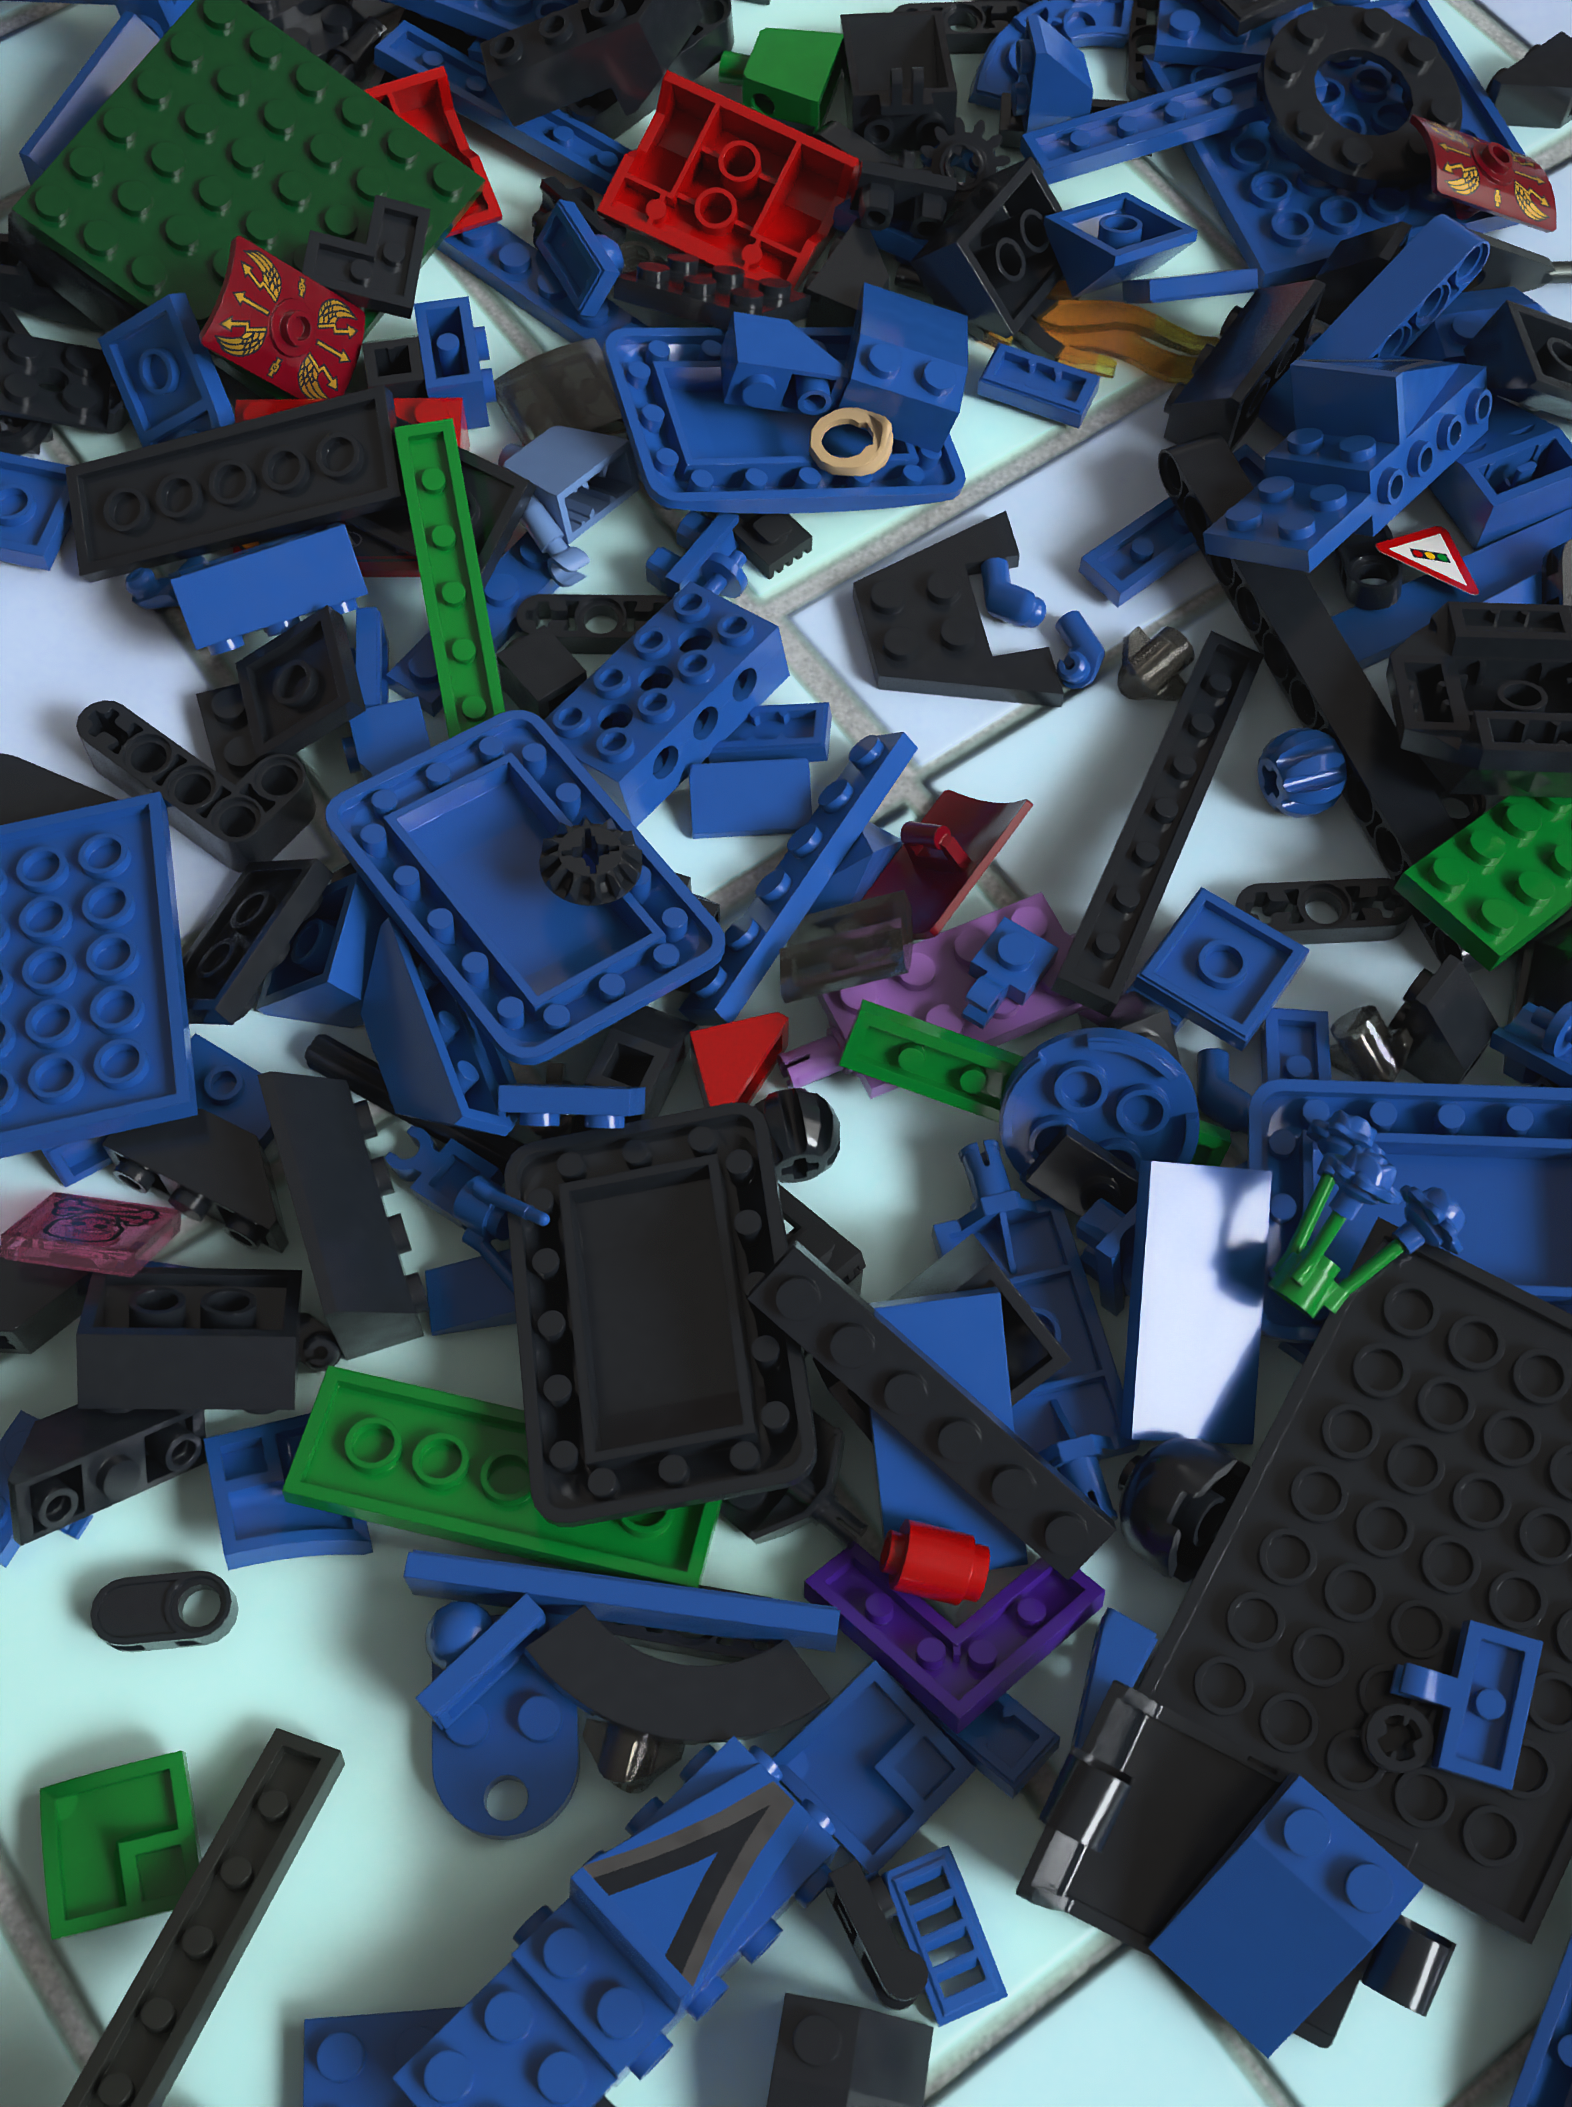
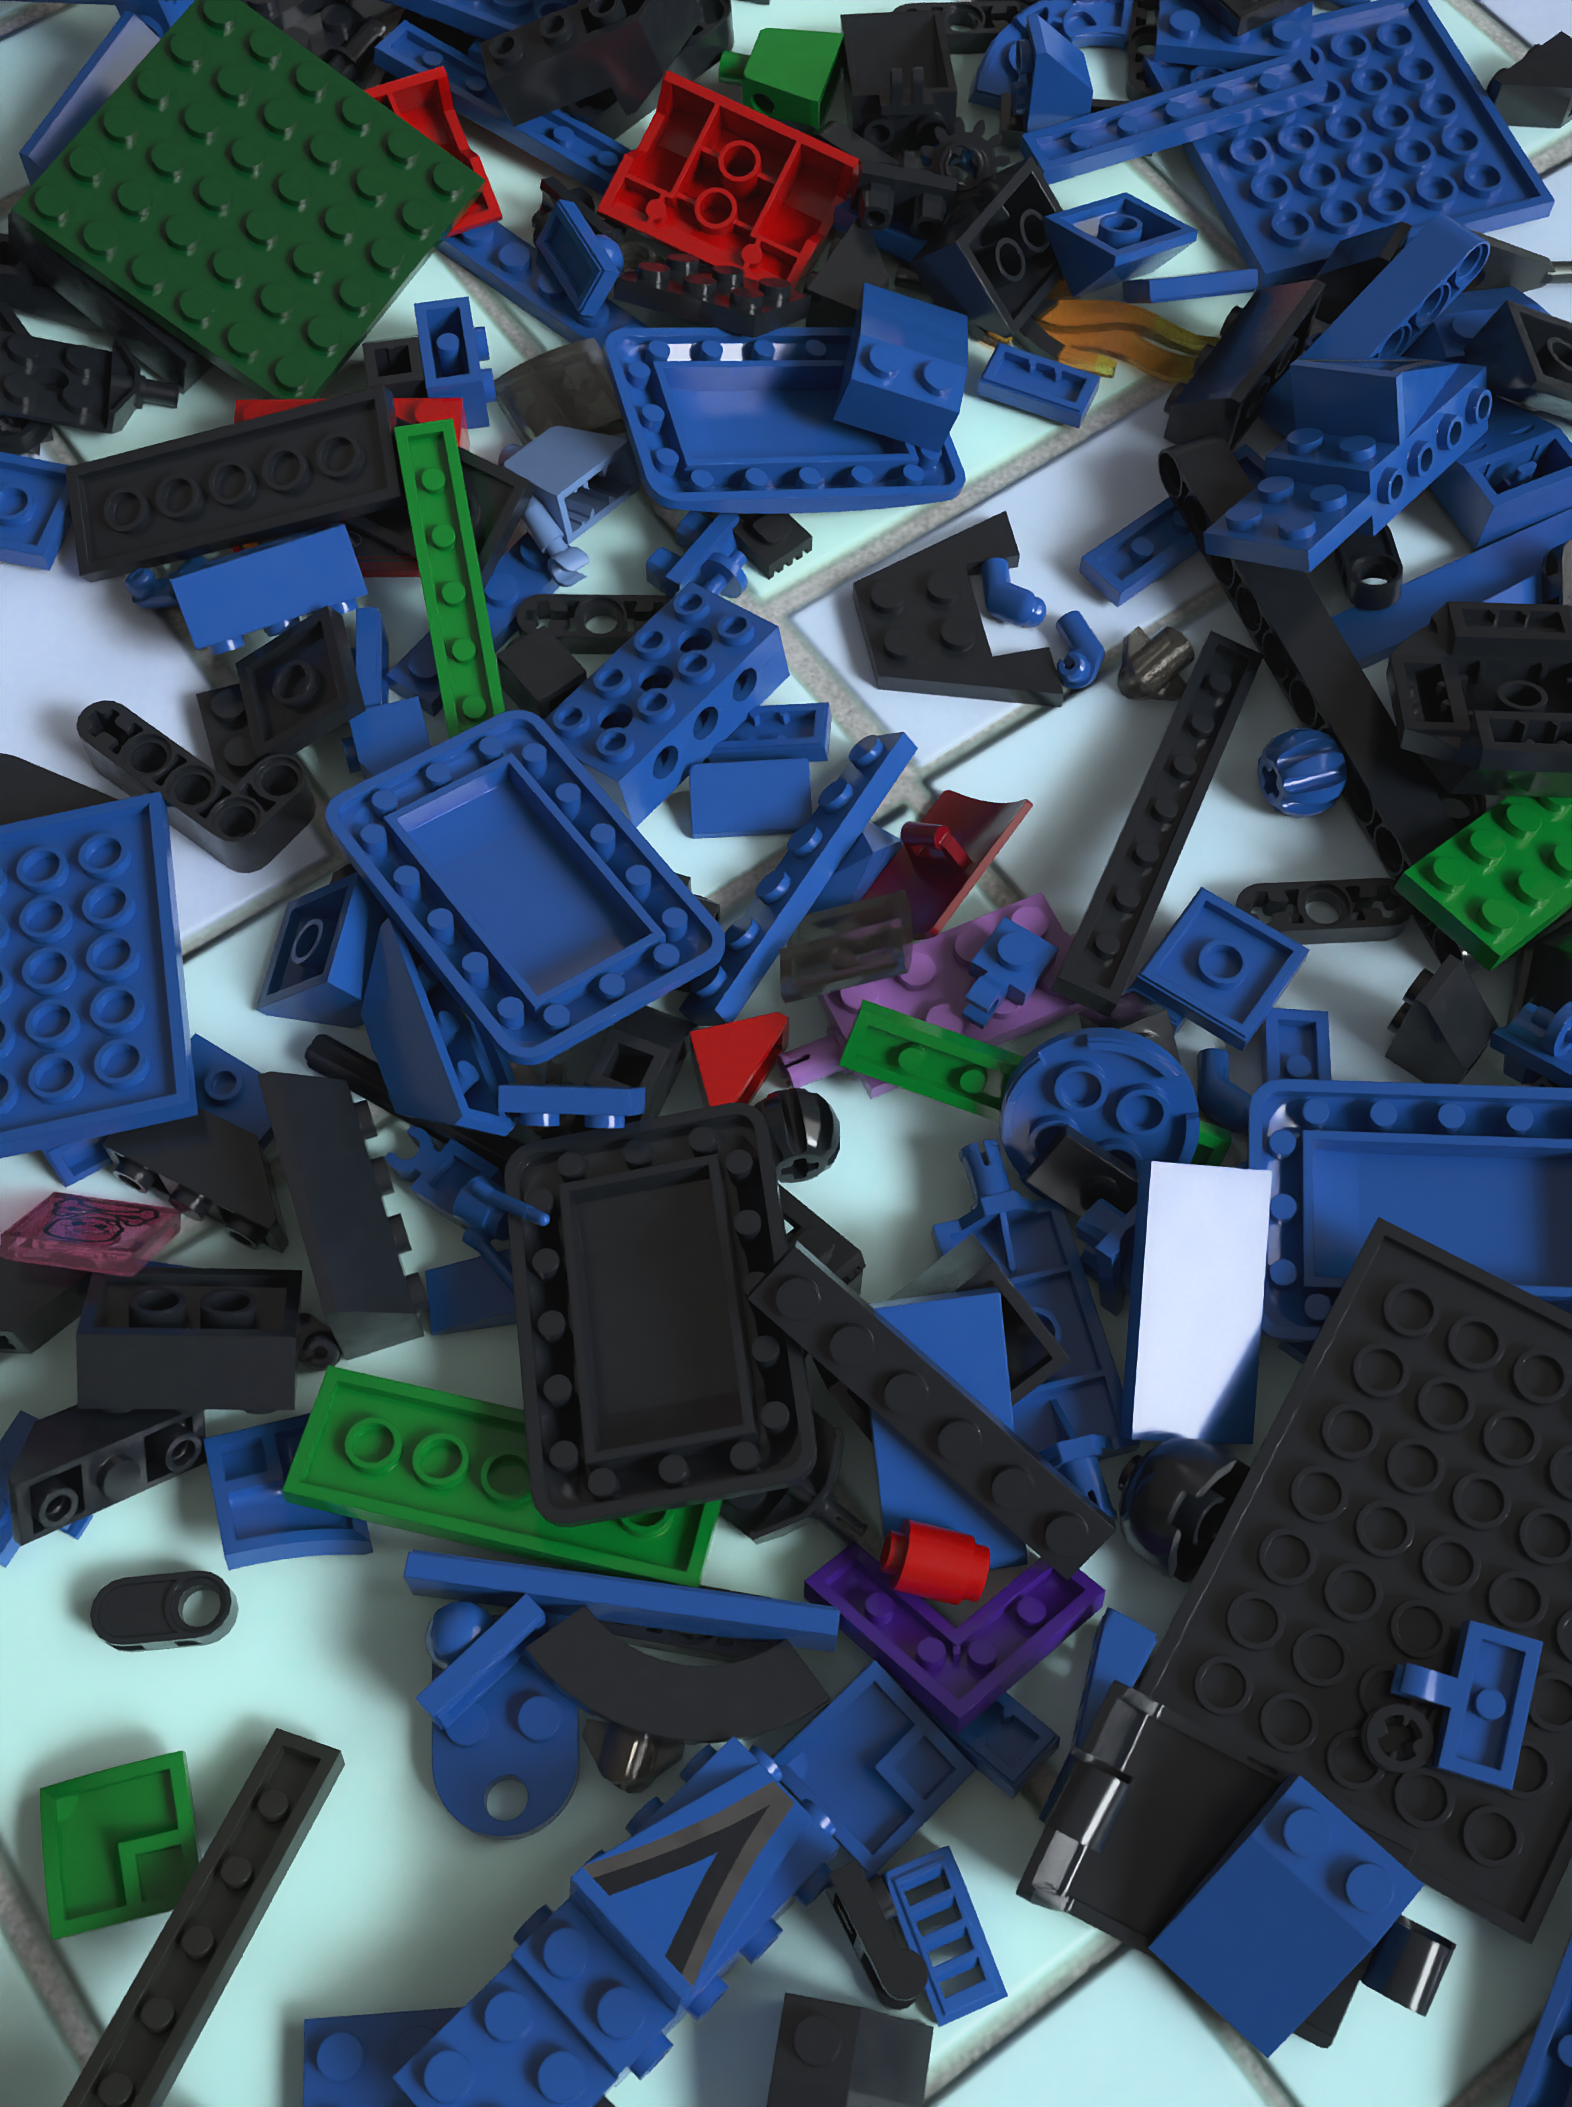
blue plate [98,293,235,447] -> none
black plate [182,858,334,1025] -> none
dark red shield [199,235,365,399] -> none
black plate [302,195,431,319] -> none
black gear [539,815,642,906] -> none
blue slope [719,312,849,417] -> none
tan piece [809,407,893,476] -> none
black plate [1256,6,1462,194] -> none
plant [1267,1110,1466,1319] -> none
clear smoke piece [1330,1005,1413,1082] -> none
sticker [1376,526,1479,595] -> none
dark red shield [1409,114,1557,233] -> none

